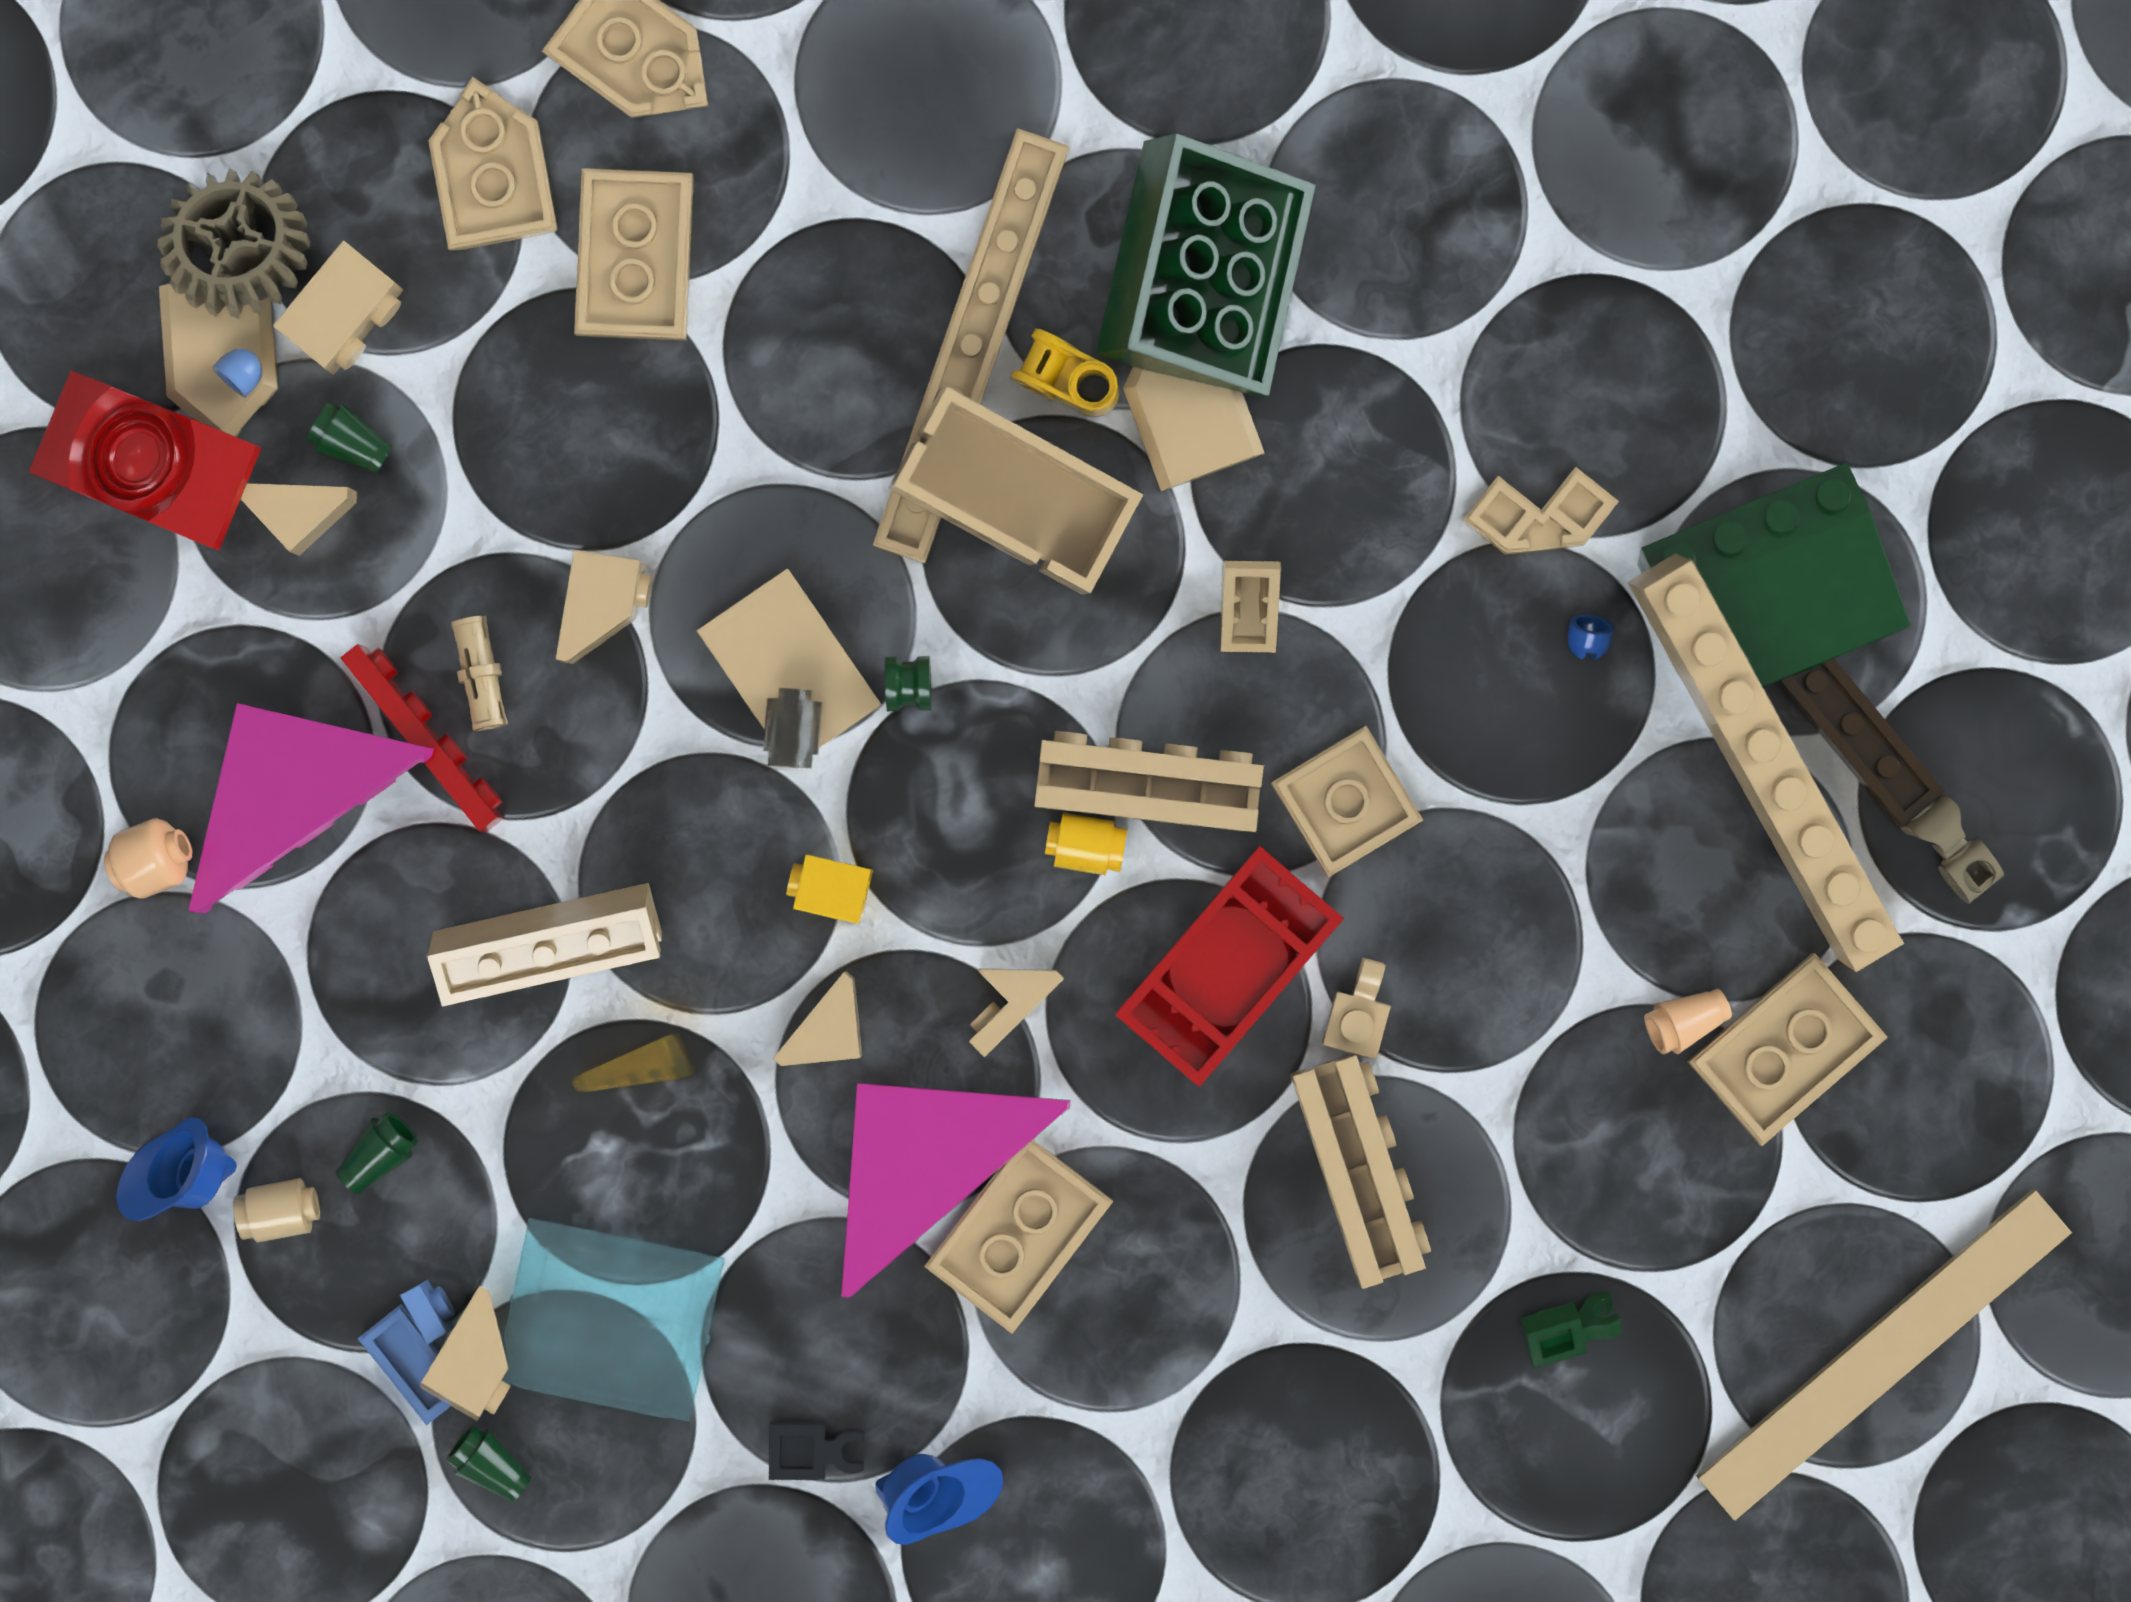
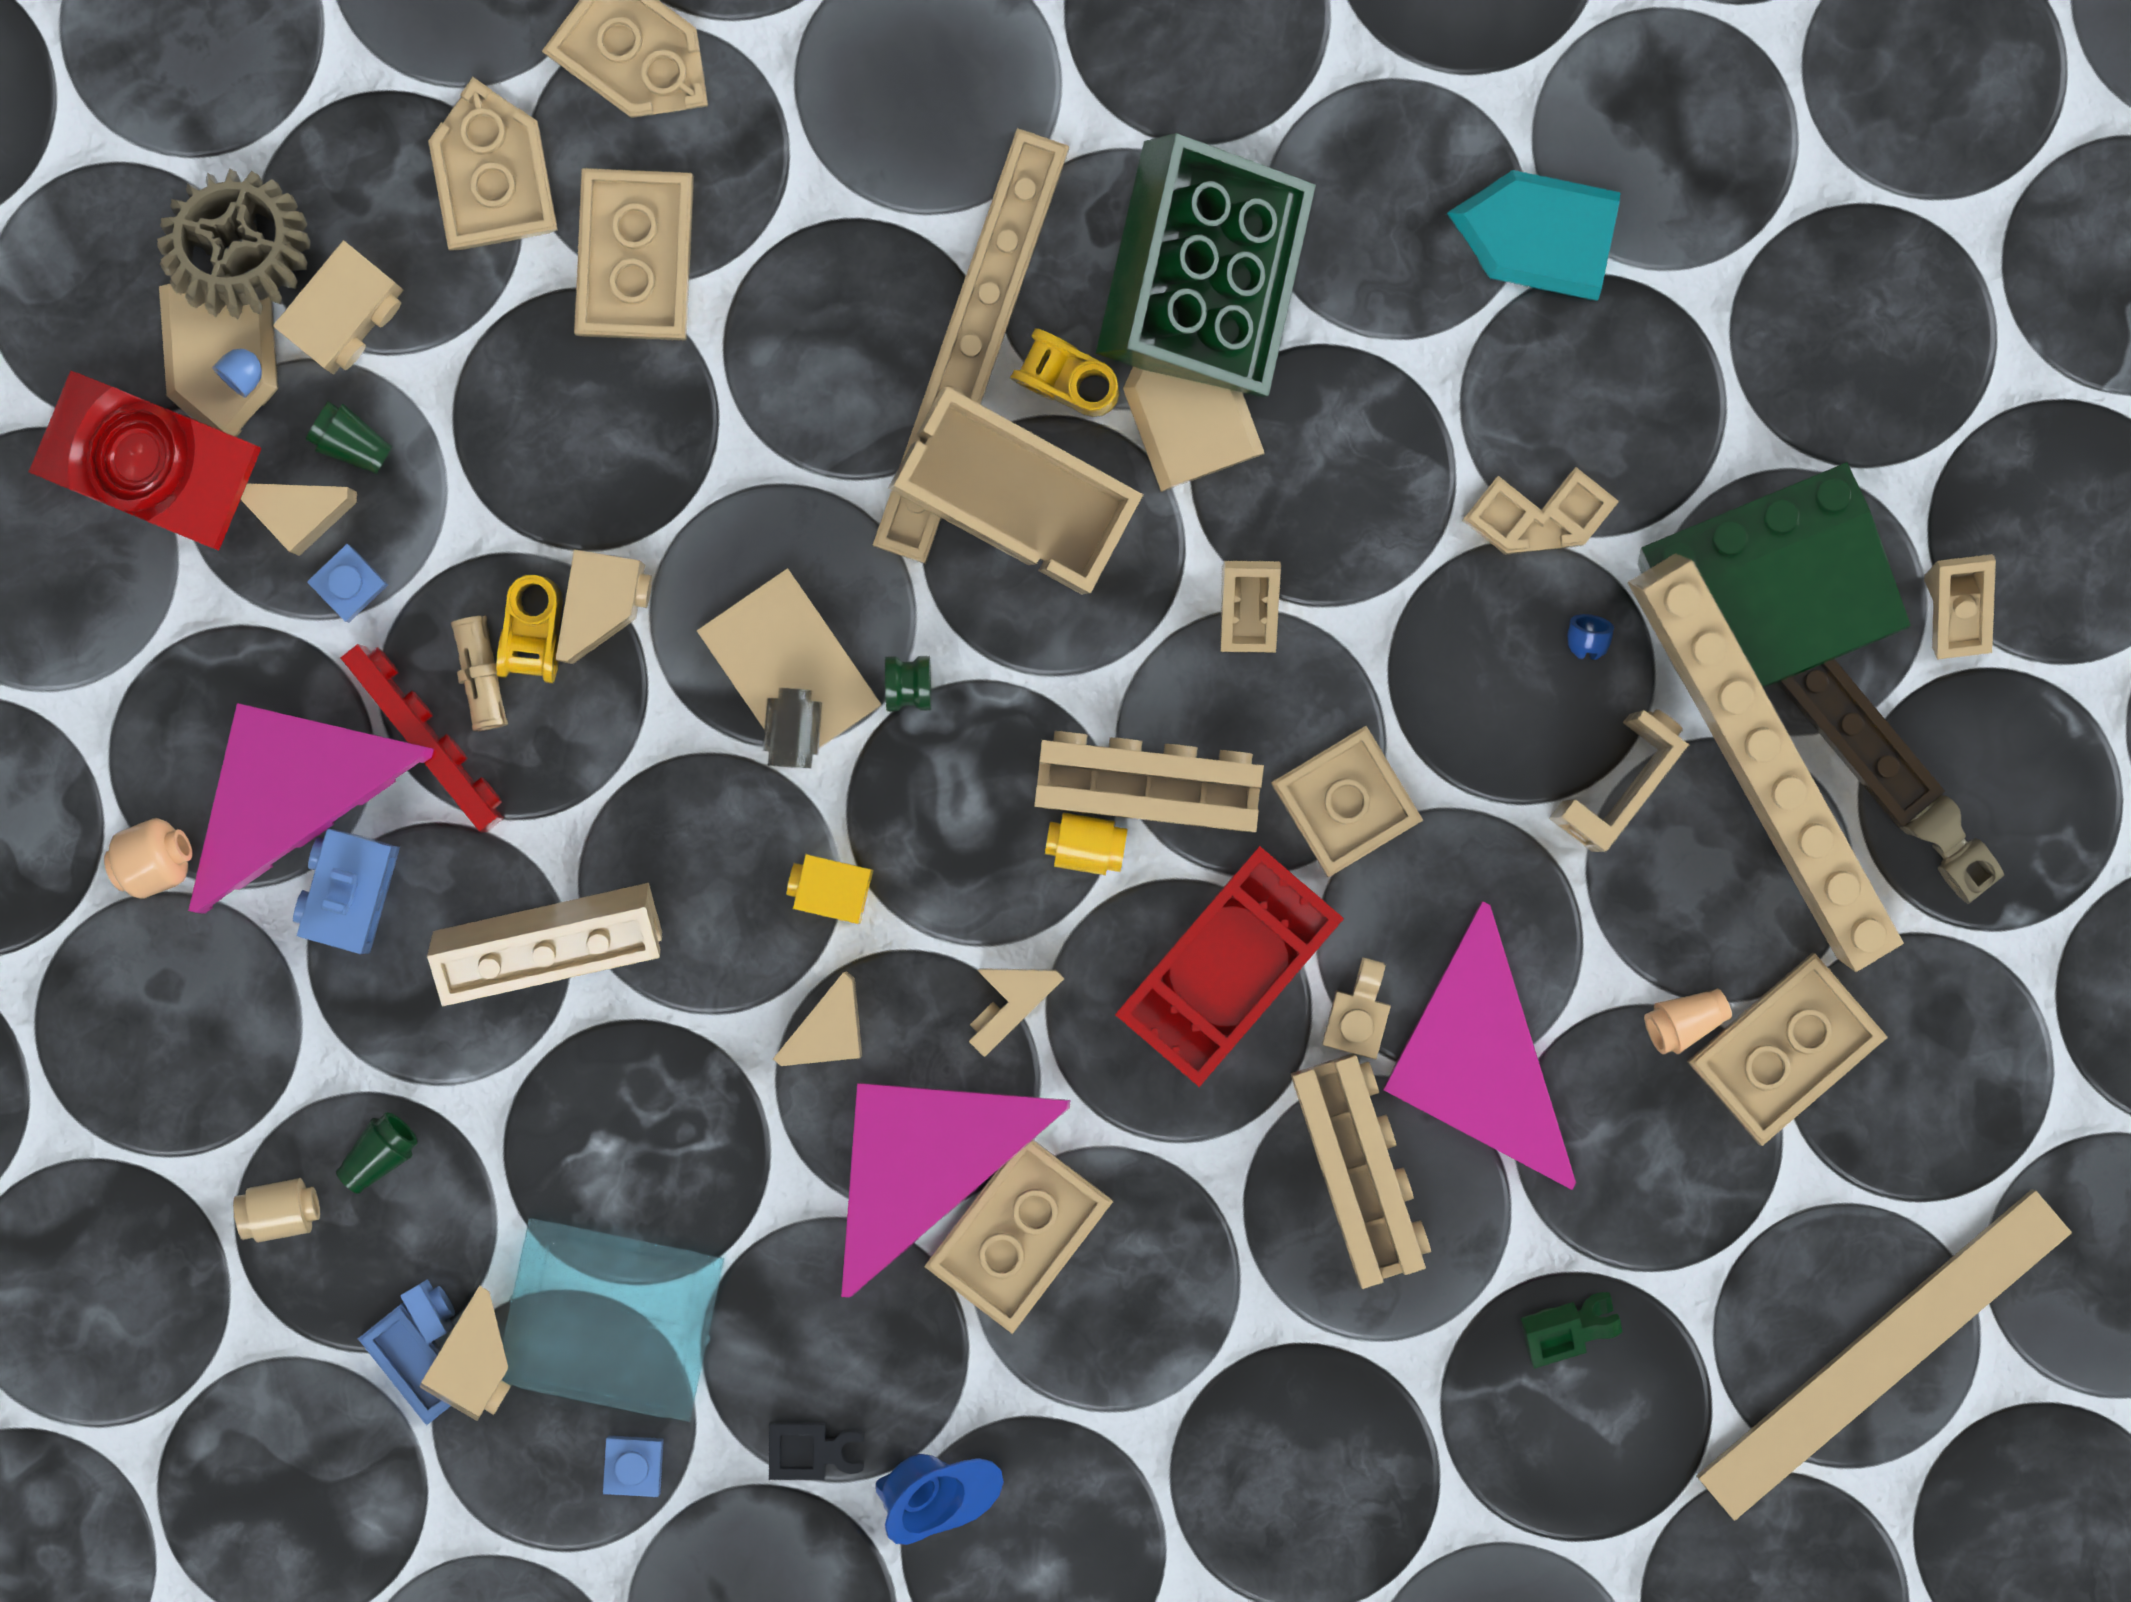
blue piece [116,1117,237,1222] -> none
dark green cone [446,1425,532,1503] -> none
clear yellow slope [572,1032,695,1092] -> none
none -> medium blue brick [293,829,400,954]
none -> medium blue plate [307,544,388,623]
none -> yellow piece [496,575,563,683]
none -> medium blue plate [603,1436,664,1497]
none -> dark pink tile [1382,901,1576,1190]
none -> teal tile [1447,170,1621,301]
none -> tan panel [1549,709,1689,852]
none -> tan slope [1924,554,1996,659]

